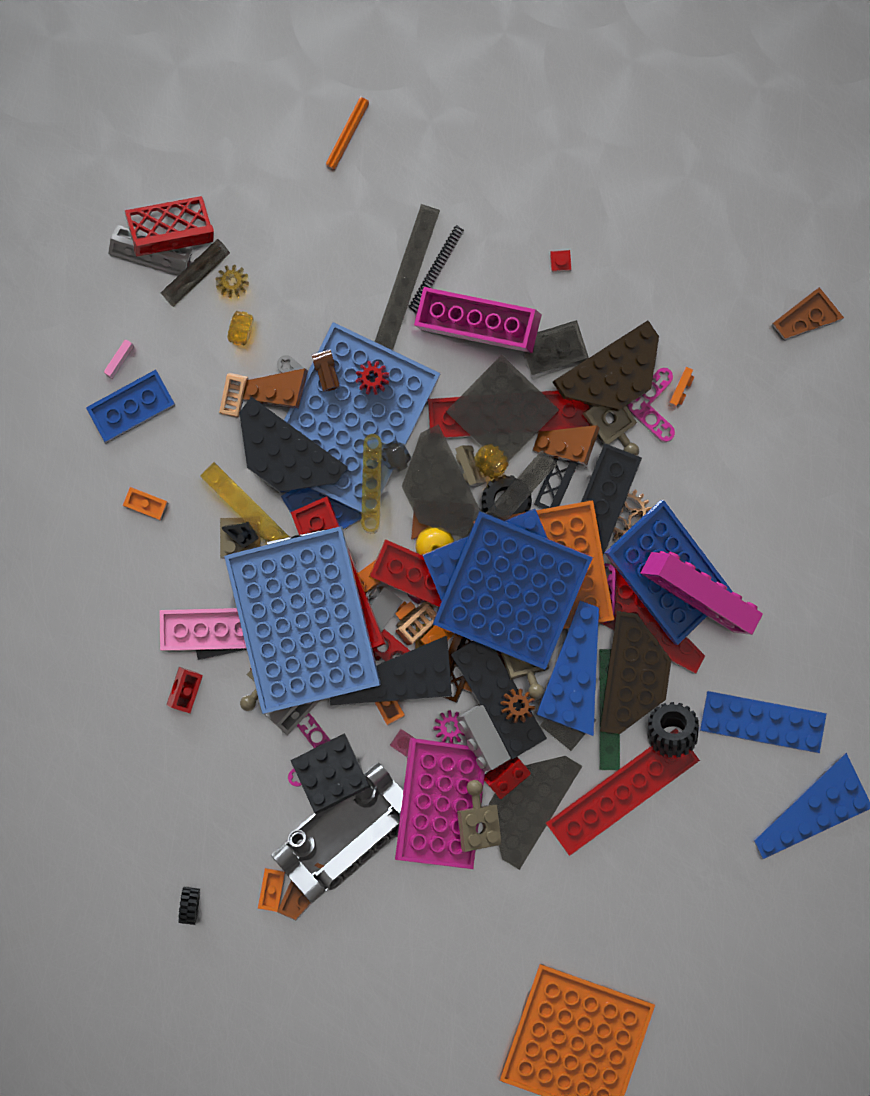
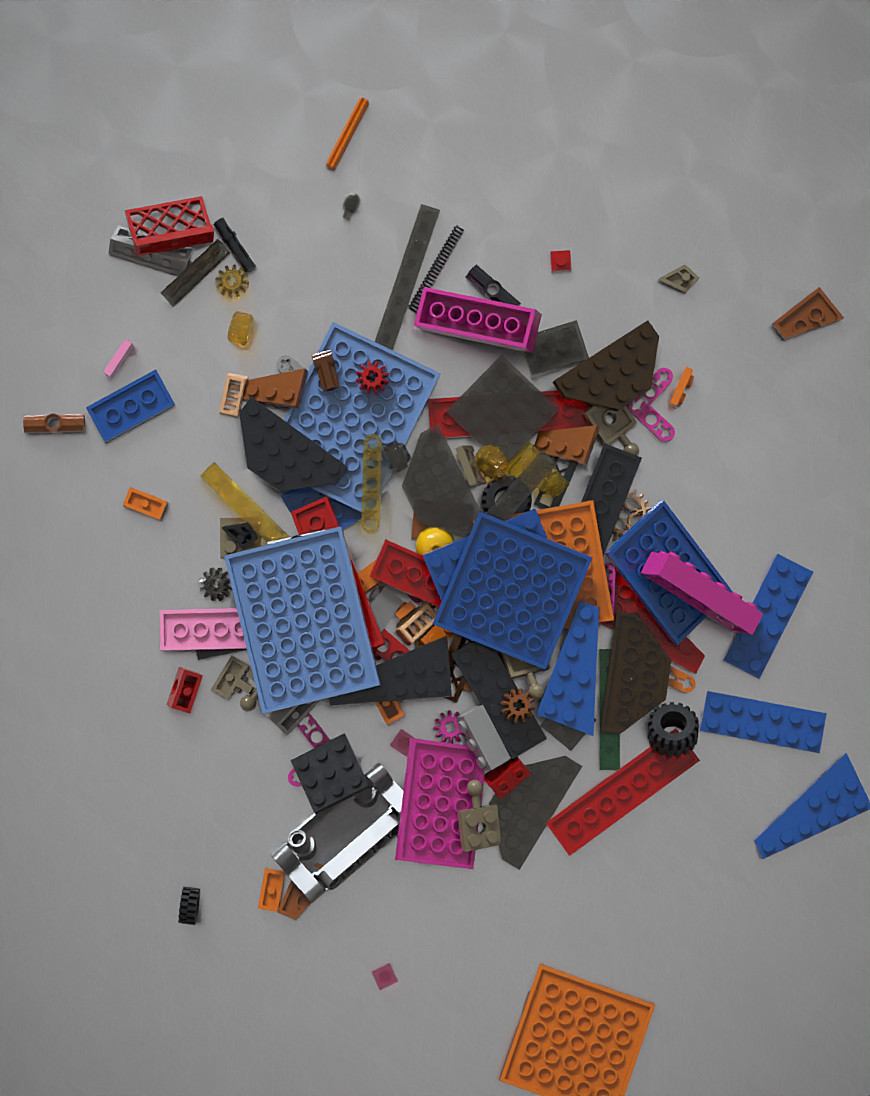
none -> dark orange piece [23,413,85,434]
none -> clear smoke gear [199,567,232,601]
none -> dark tan hinge [211,655,254,700]
none -> black pin [213,217,257,274]
none -> clear smoke cylinder [343,192,360,220]
none -> clear pink plate [371,963,398,990]
none -> black piece [465,264,521,306]
none -> clear yellow wing [502,442,570,498]
none -> dark tan piece [659,265,699,293]
none -> orange beam [668,666,696,693]
none -> blue plate [723,554,813,679]

